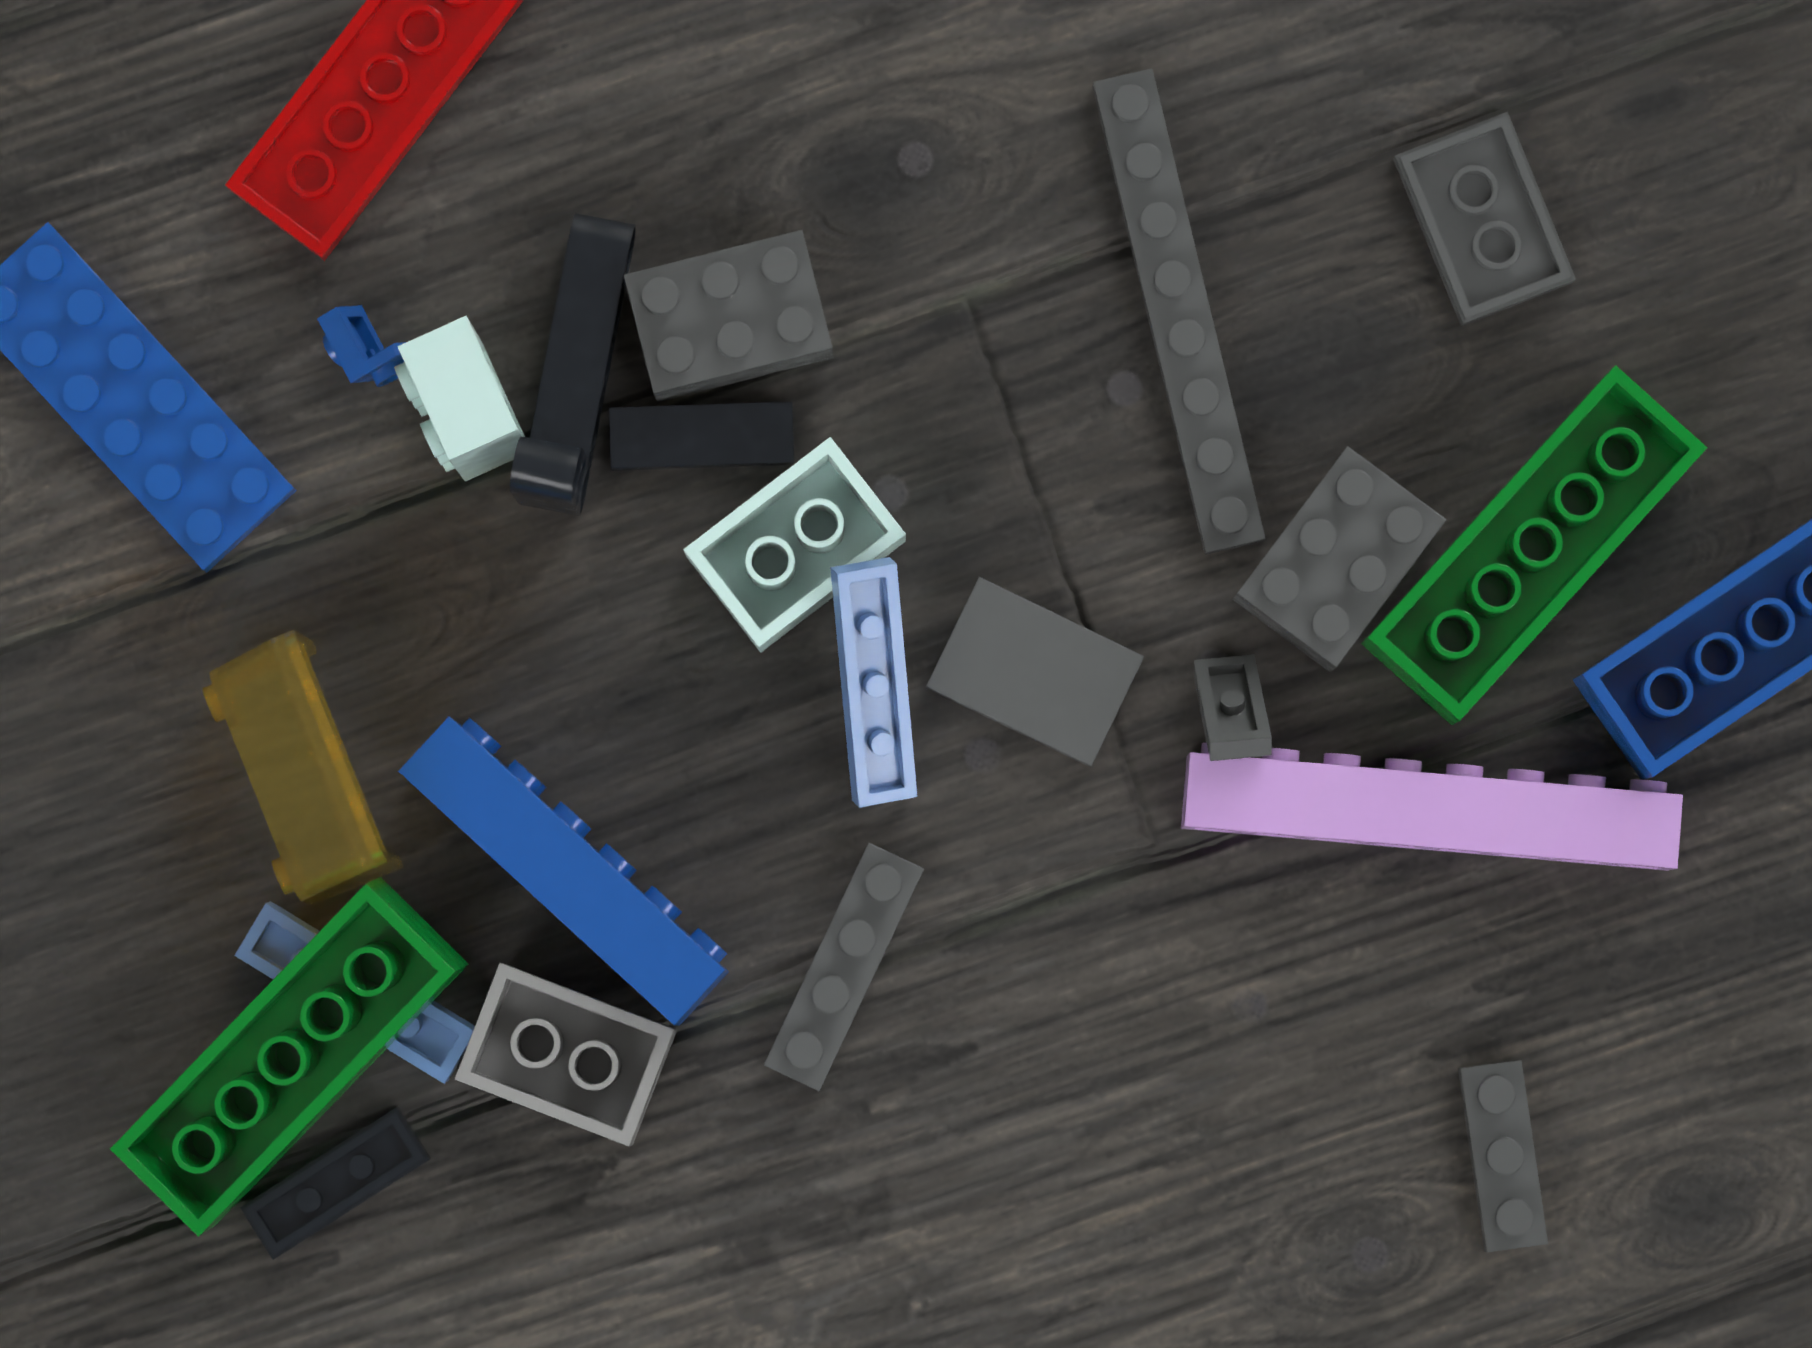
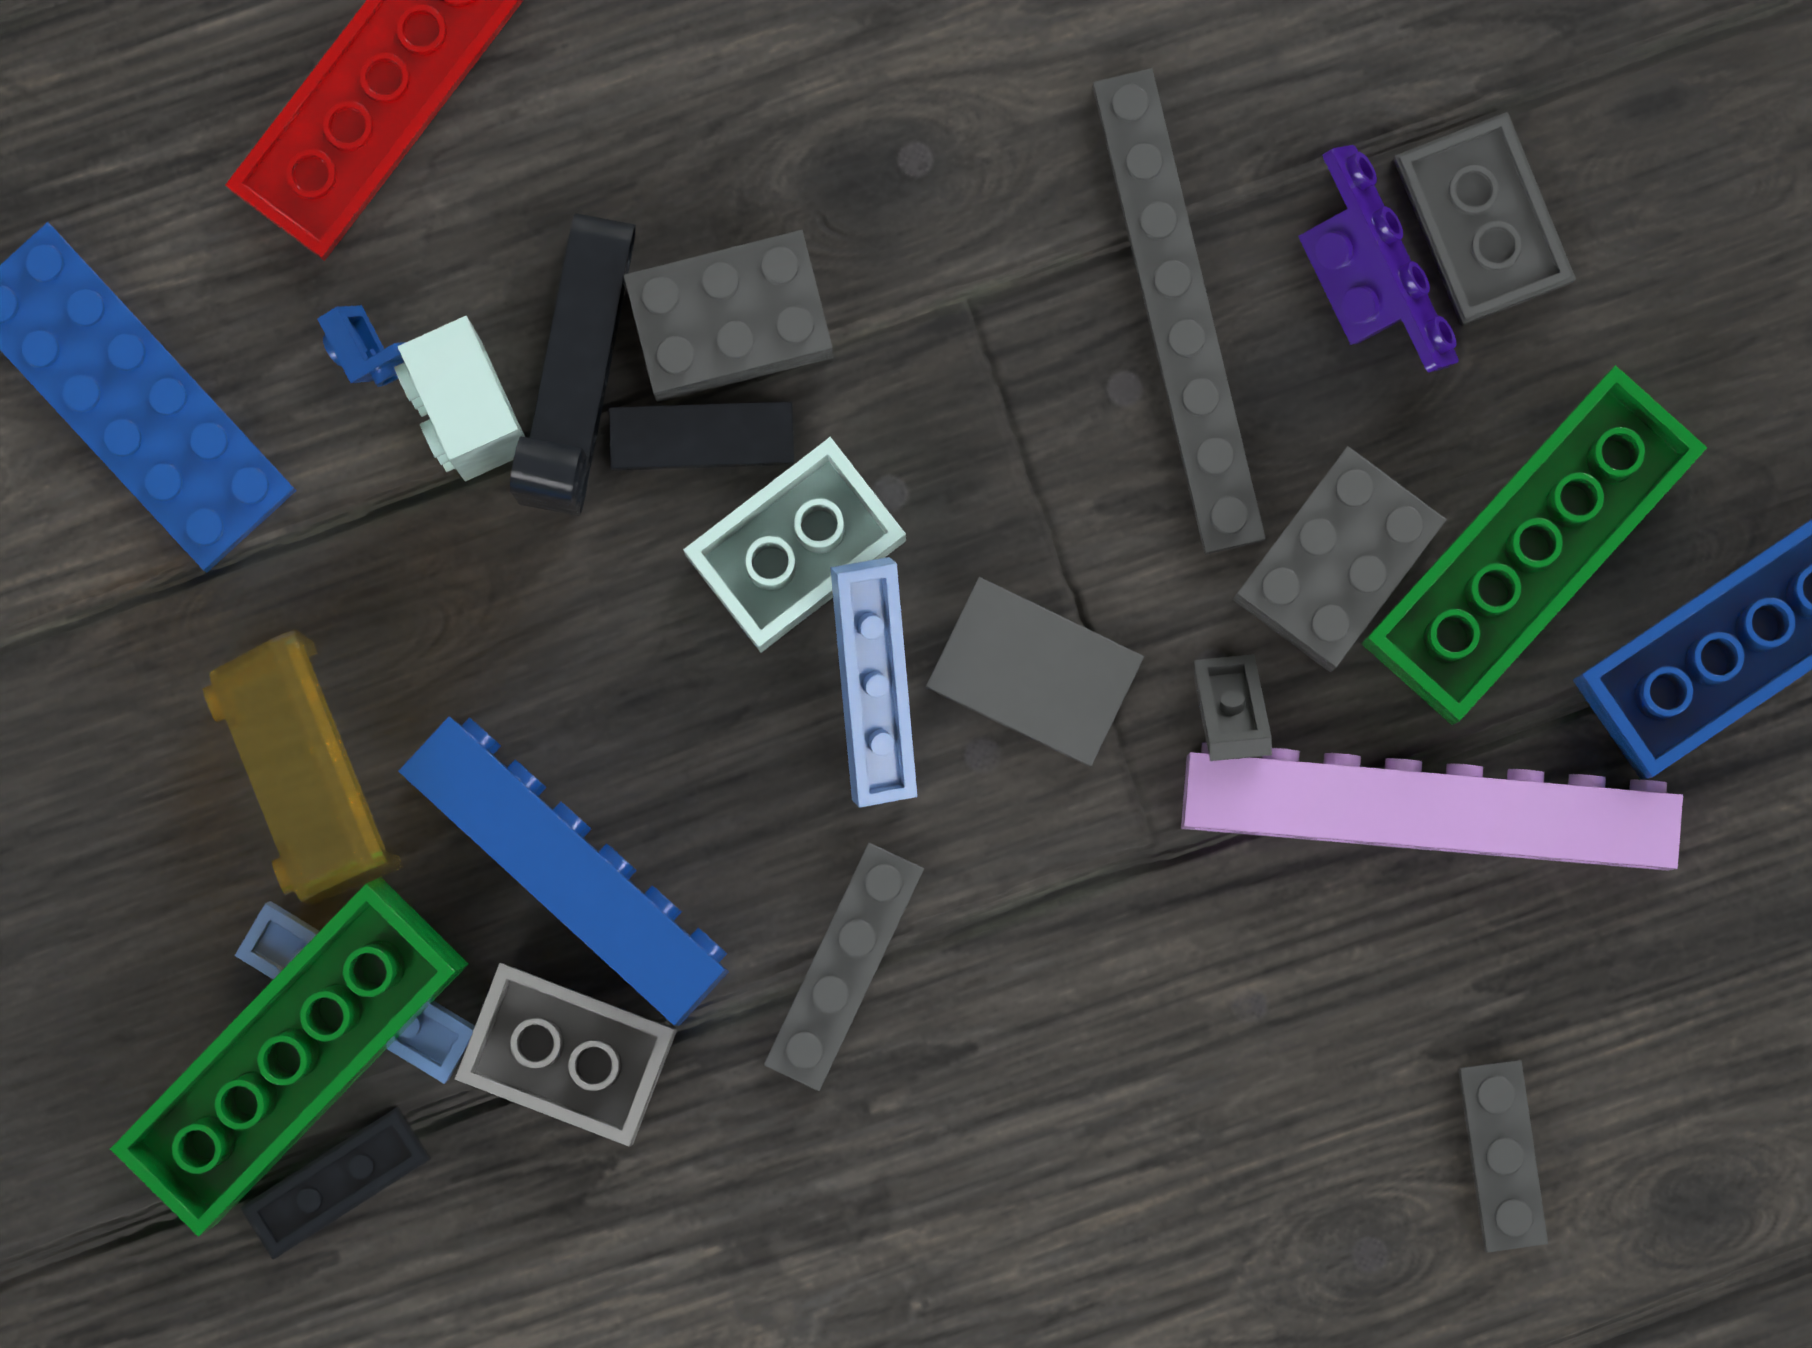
none -> dark purple bracket [1298,145,1459,373]

